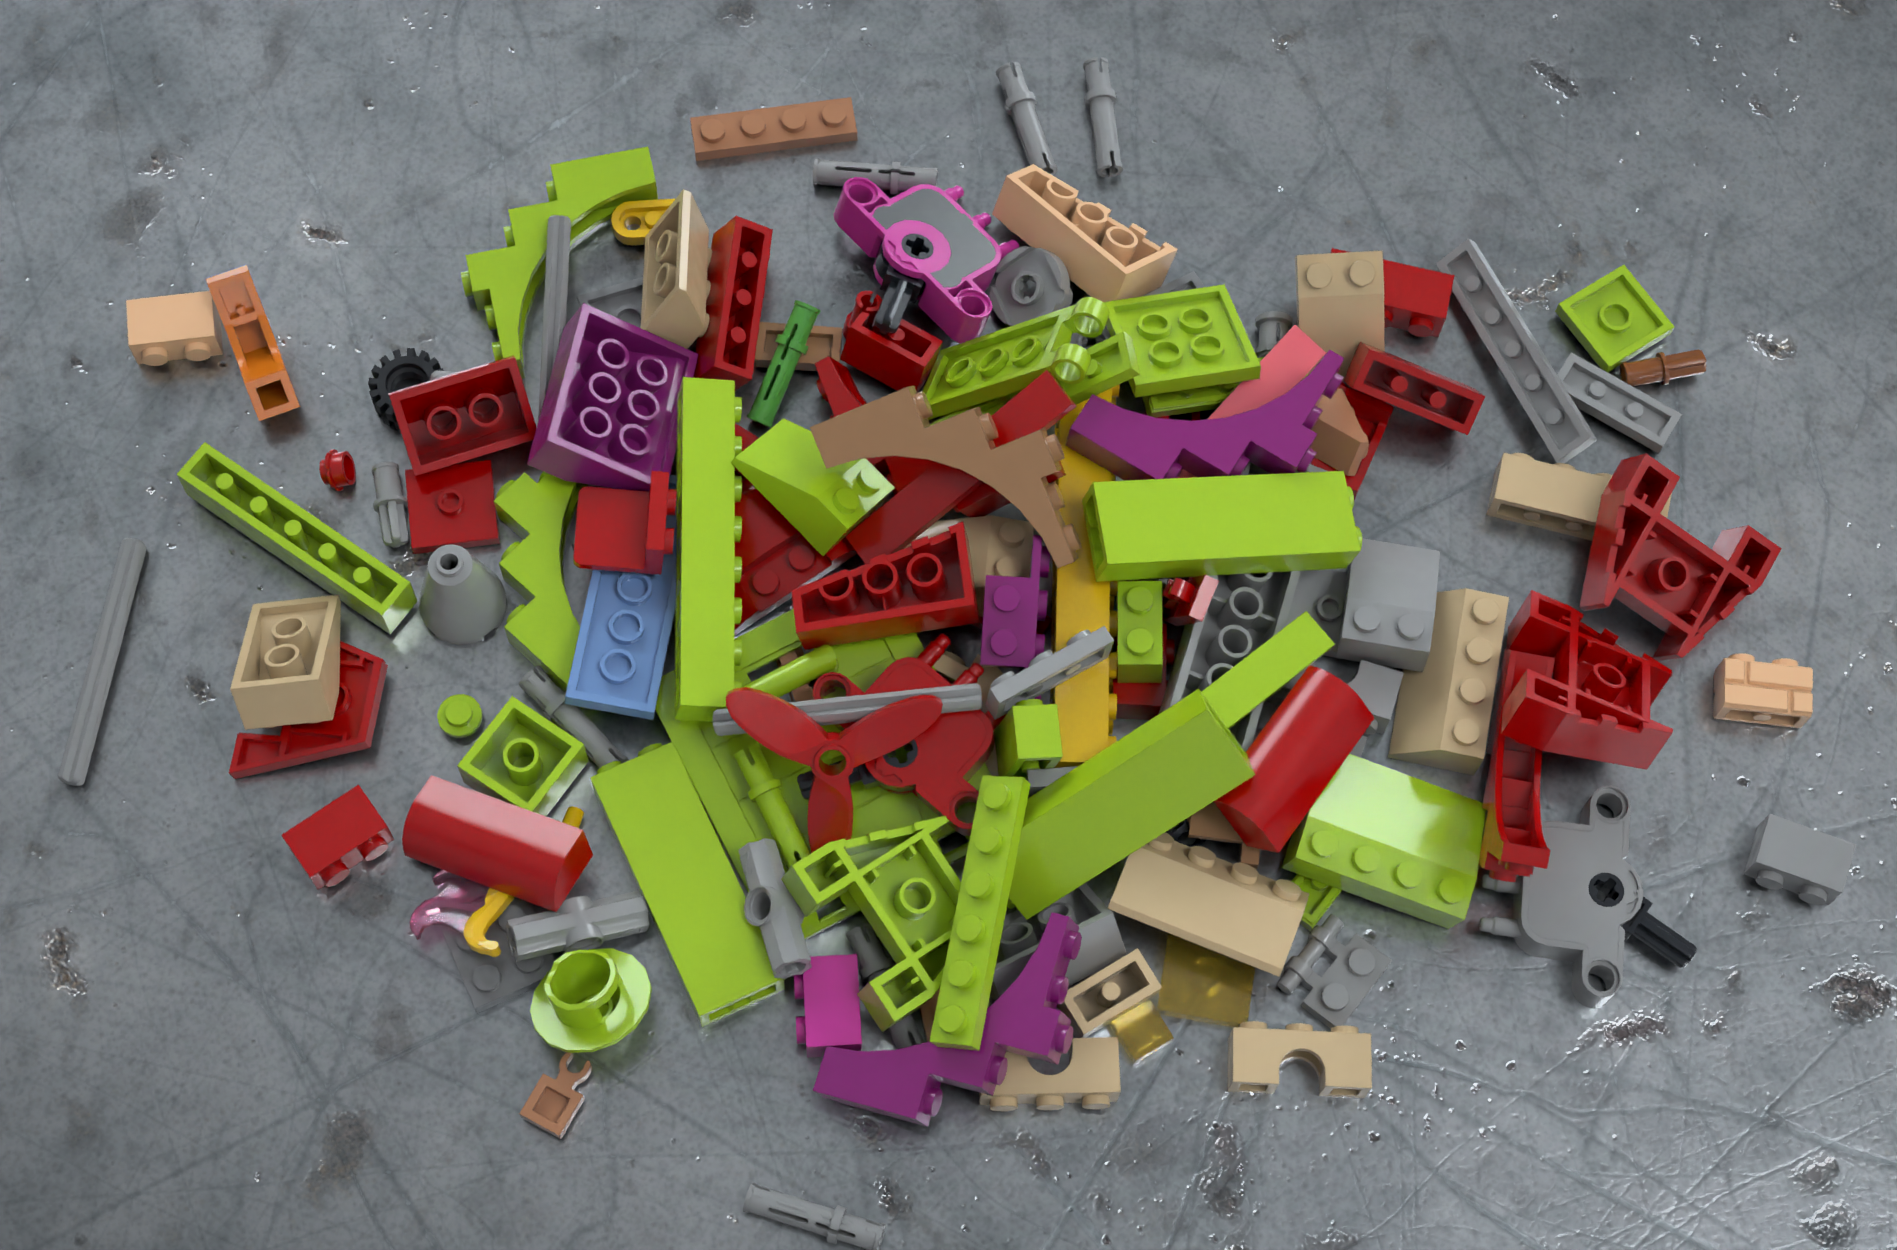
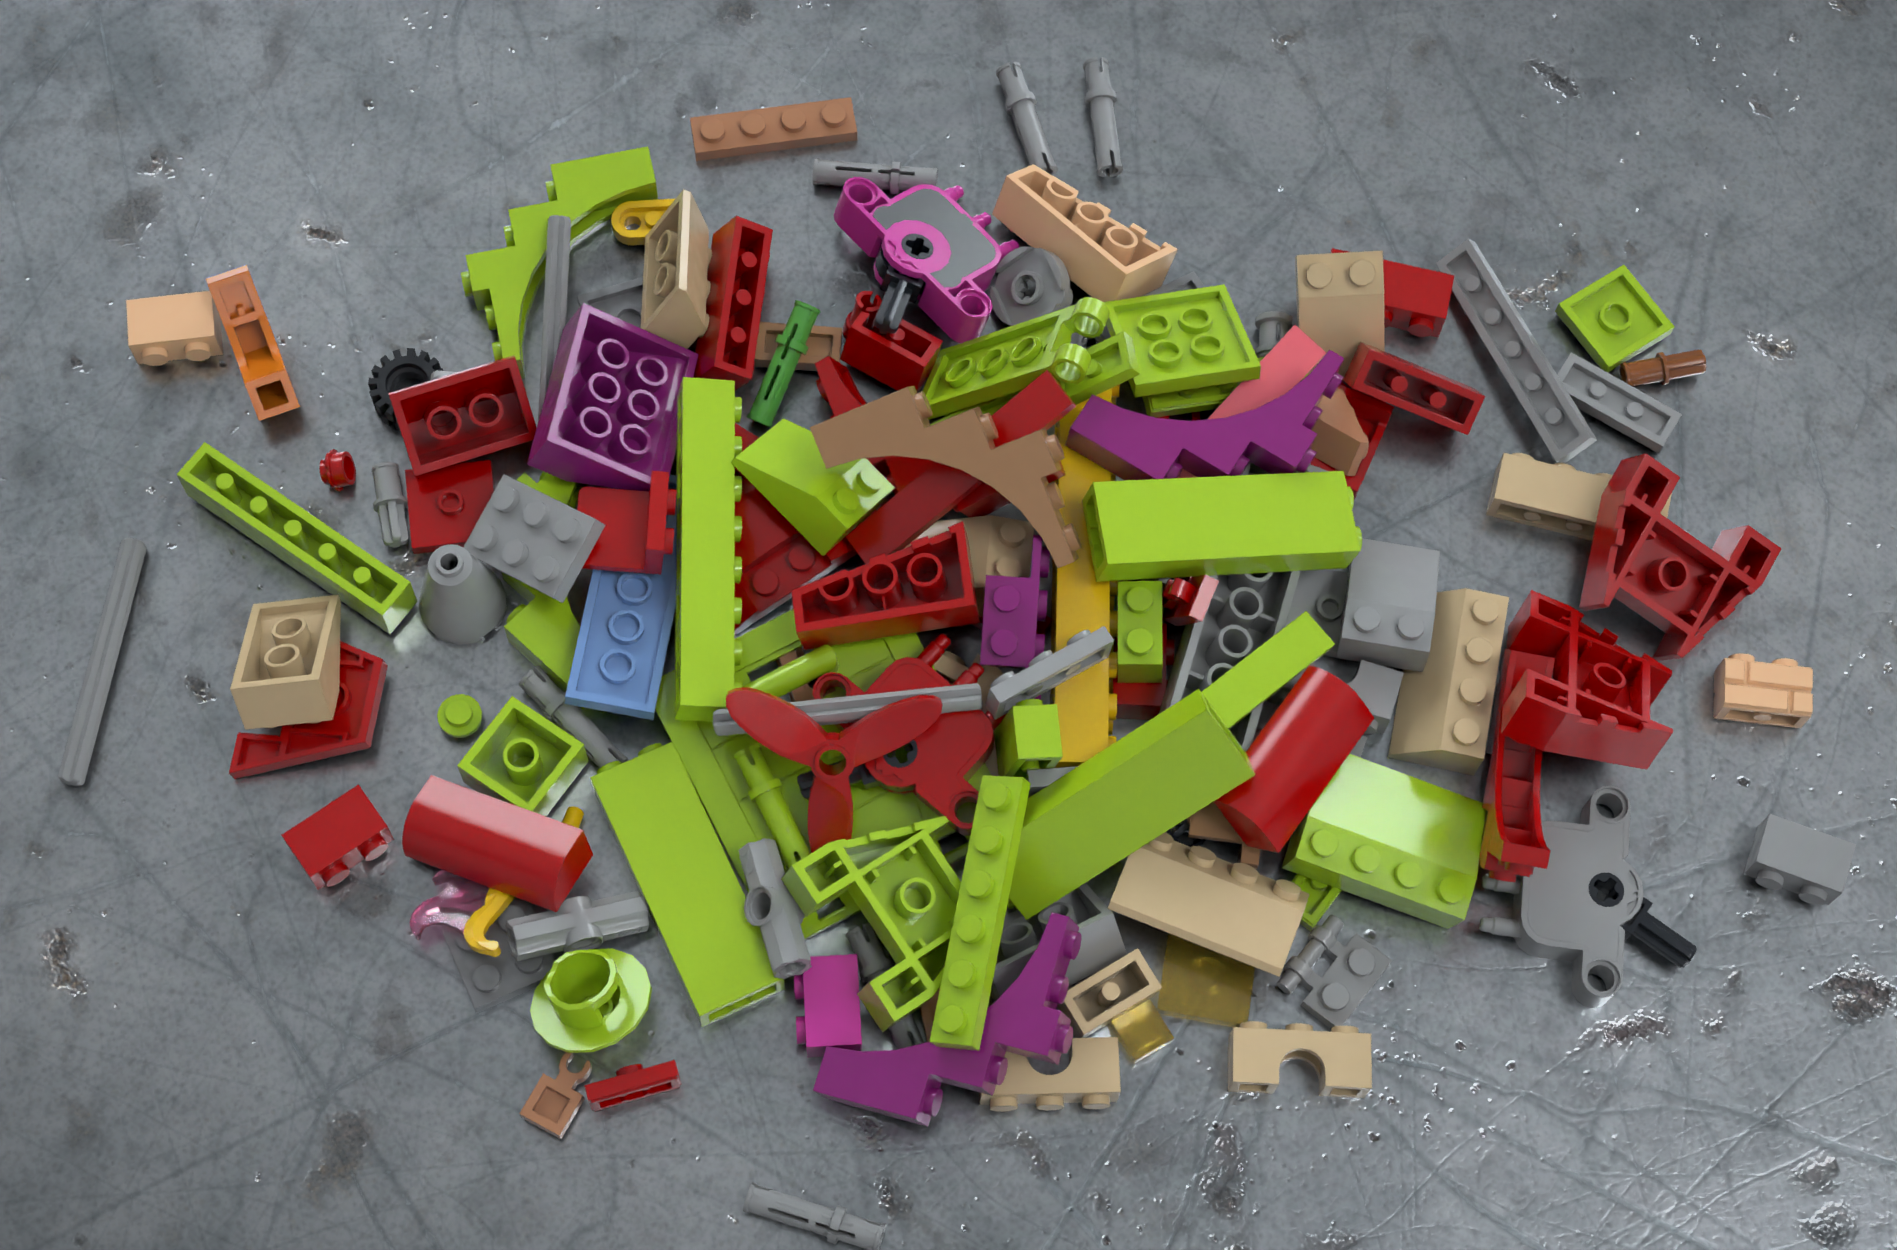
none -> light grey plate [463,474,605,603]
none -> red plate [584,1060,681,1112]

